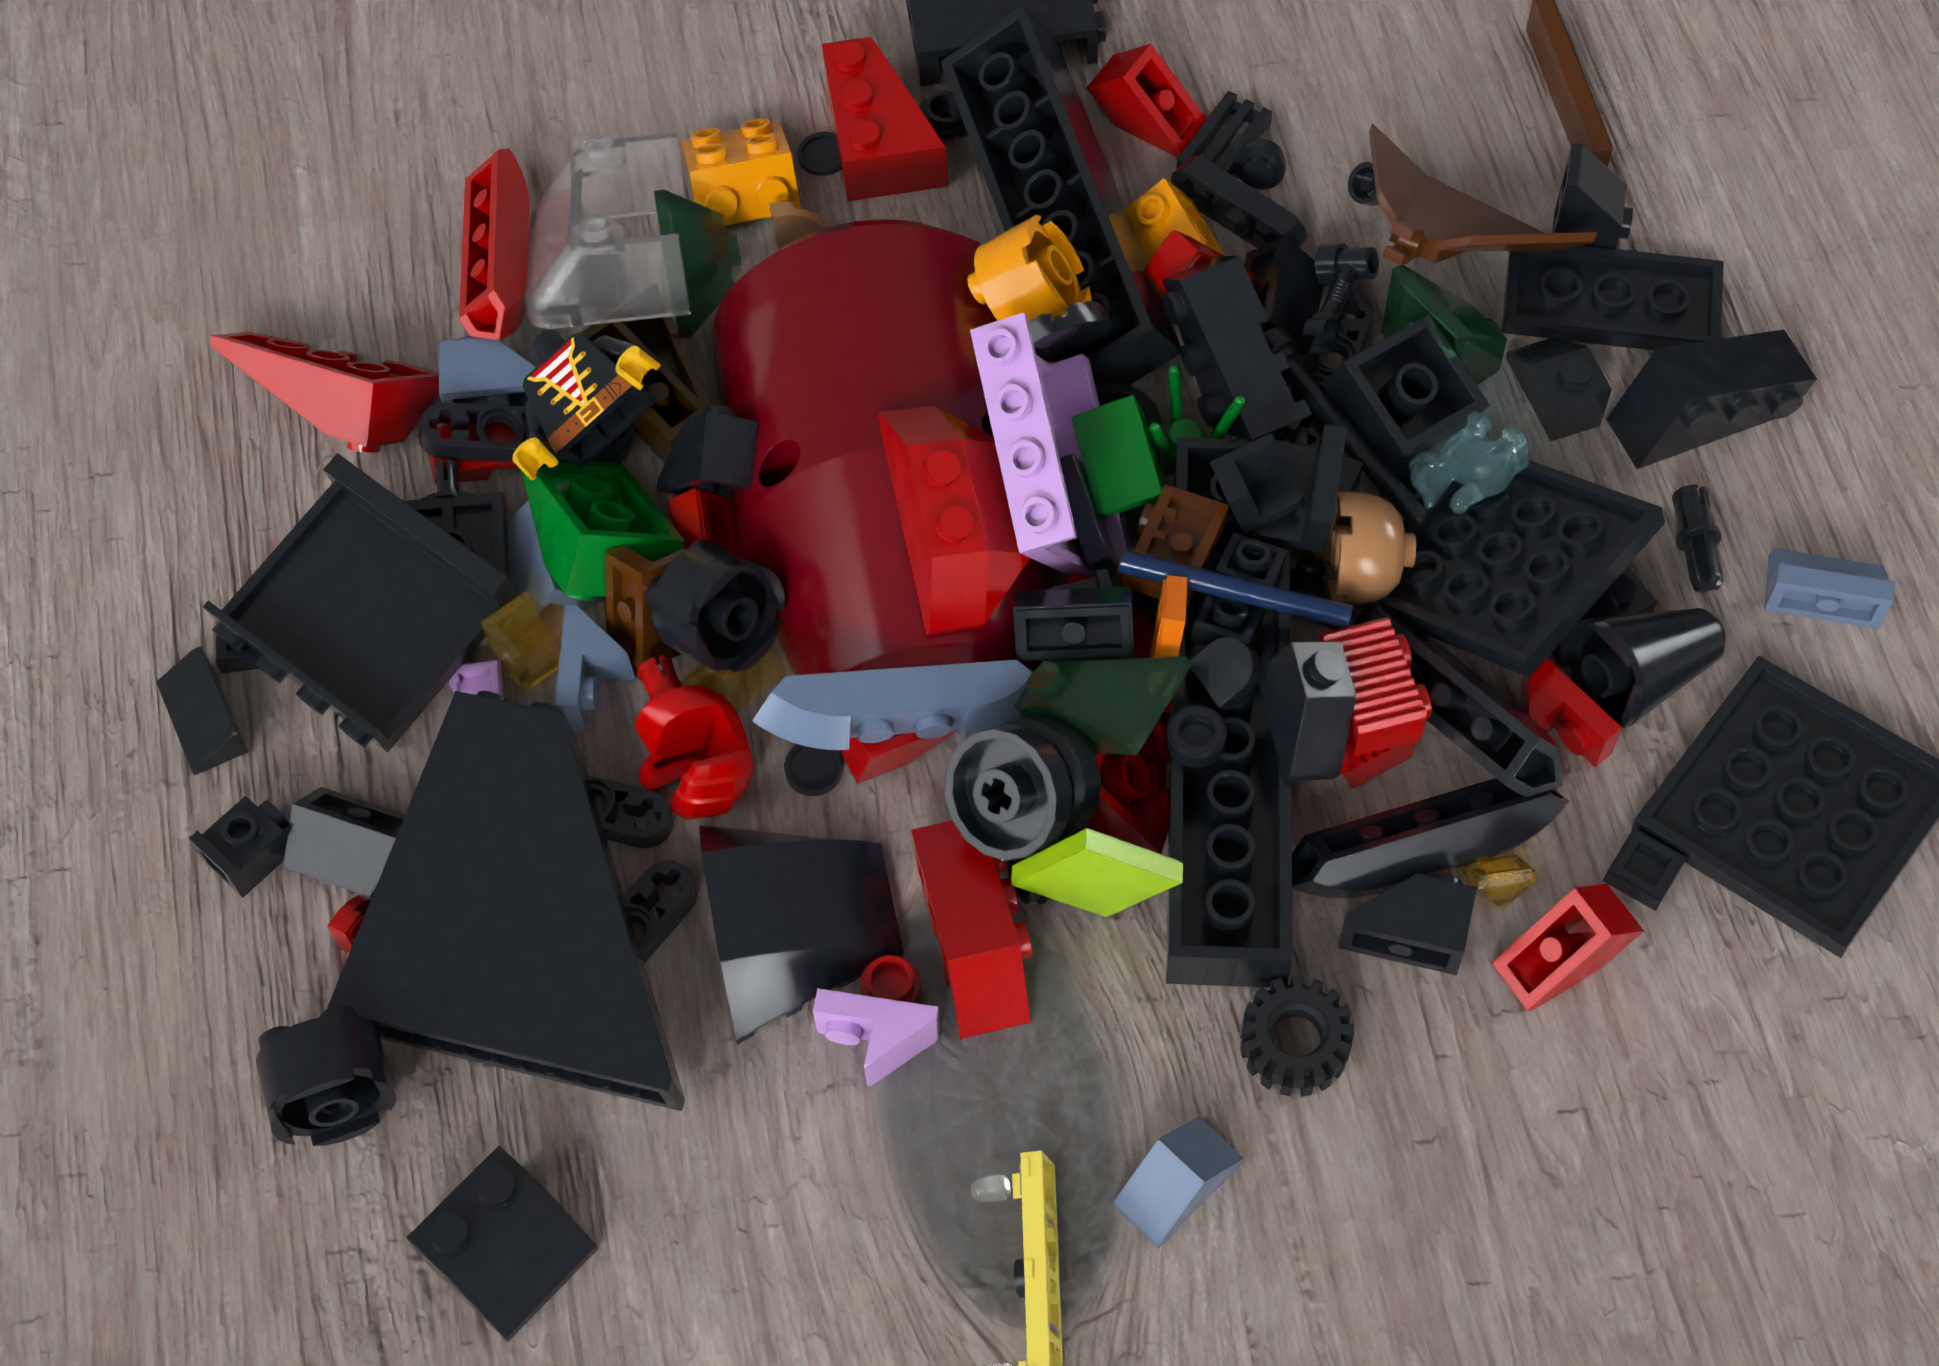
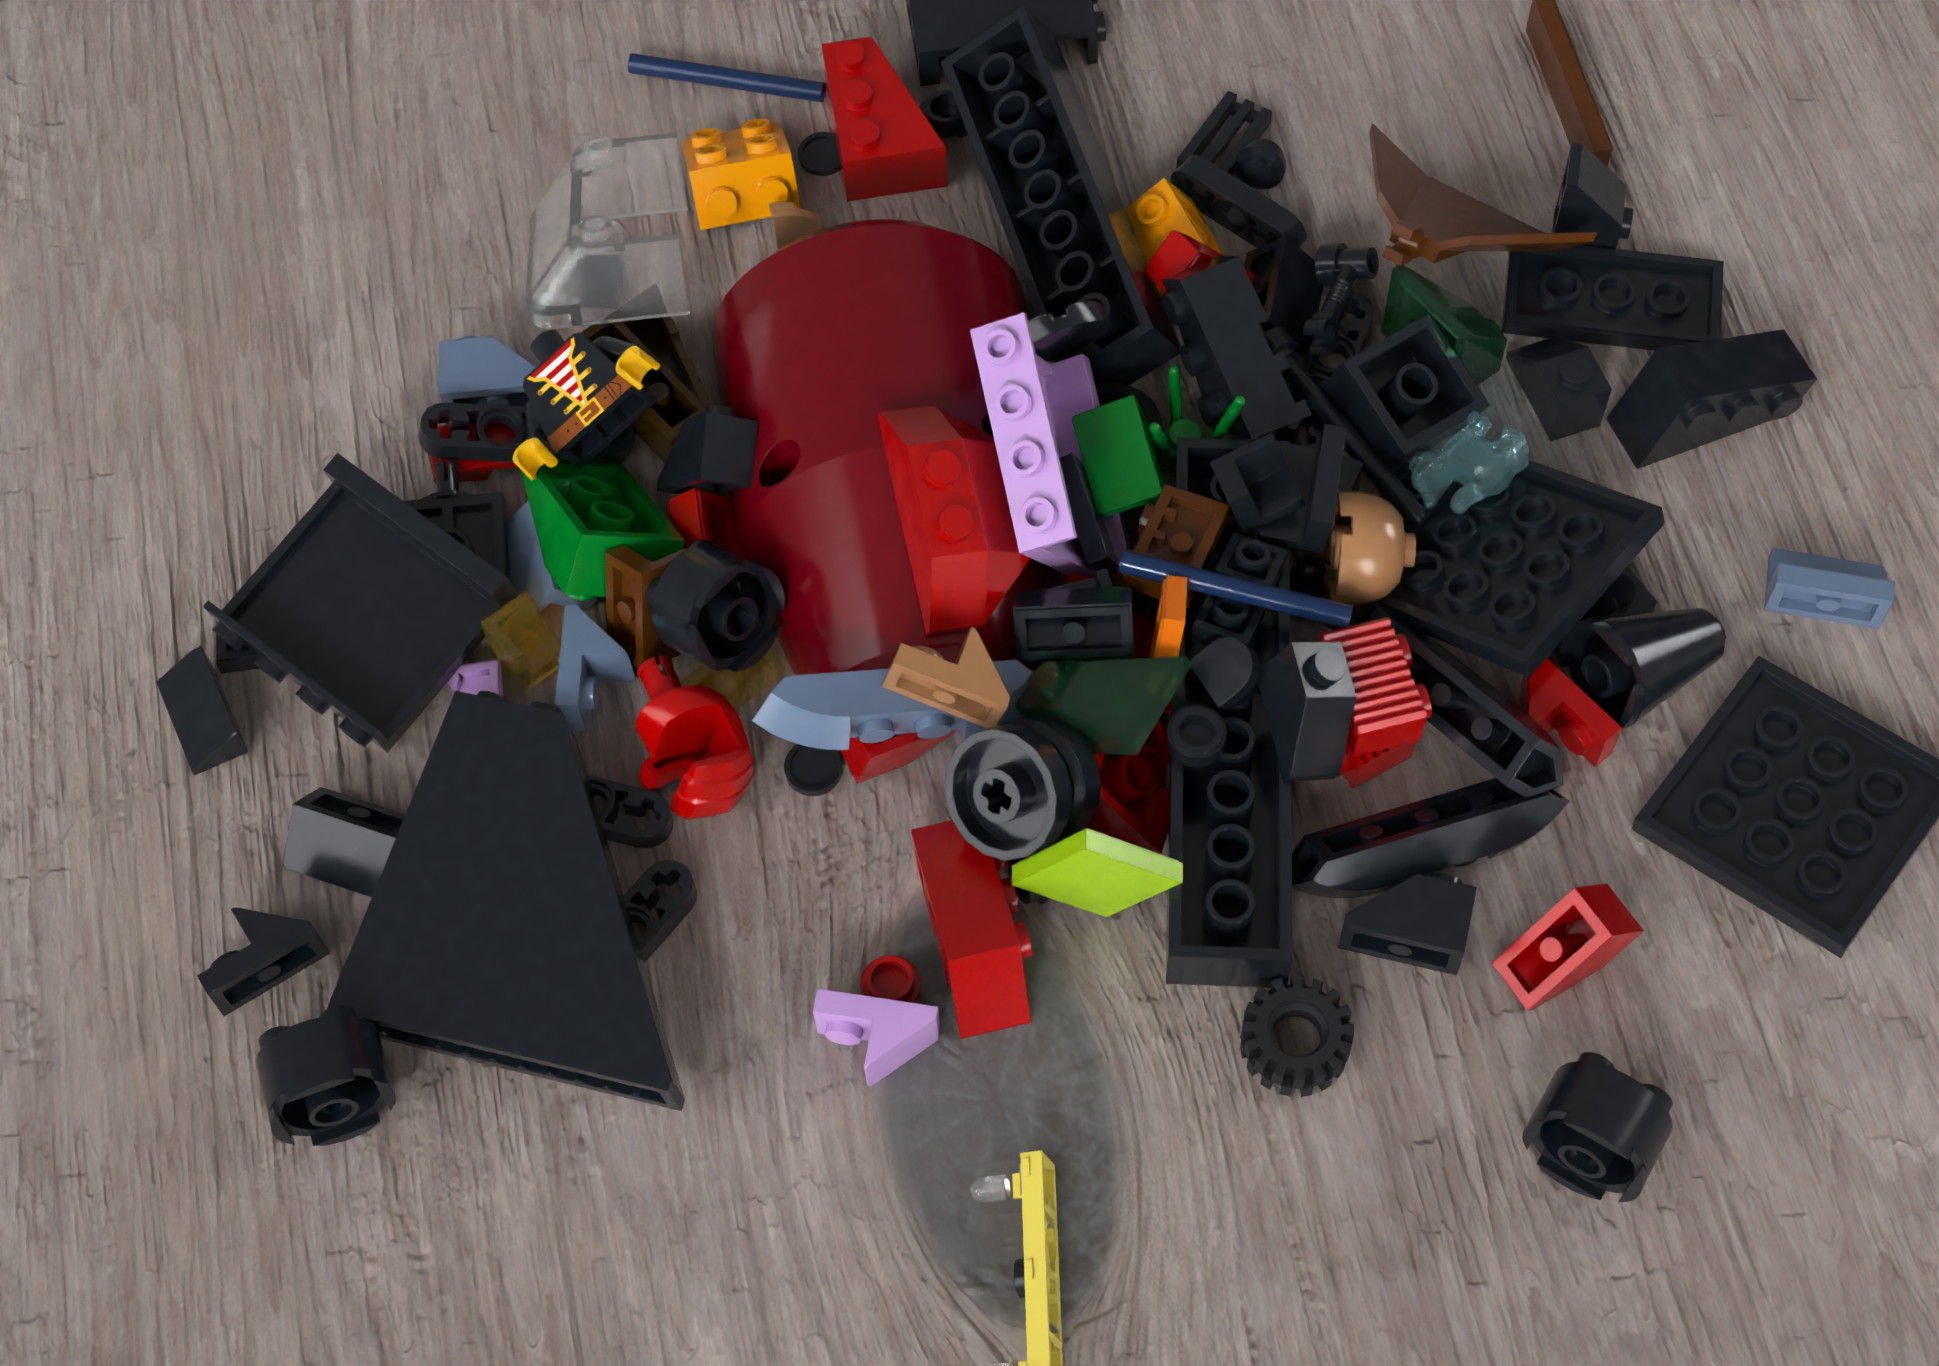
black brick [188,795,289,898] -> none
wedge [210,332,439,453] -> none
red tile [327,894,372,953] -> none
black slope [406,1146,598,1342] -> none
red brick [459,148,530,340] -> none
clear green slope [654,189,742,339] -> none
black wedge [699,826,904,1045] -> none
light orange brick [967,215,1092,321] -> none
red slope [1086,44,1207,157] -> none
sand blue slope [1113,1117,1244,1249] -> none
black hinge [1348,162,1380,206] -> none
clear yellow slope [1462,854,1537,911] -> none
black tile [1603,828,1687,911] -> none
black axle [1672,484,1724,593] -> none
none -> black slope [197,908,330,1016]
none -> dark blue bar [628,53,826,103]
none -> medium nougat slope [882,627,1010,728]
none -> black brick [1522,1052,1673,1202]

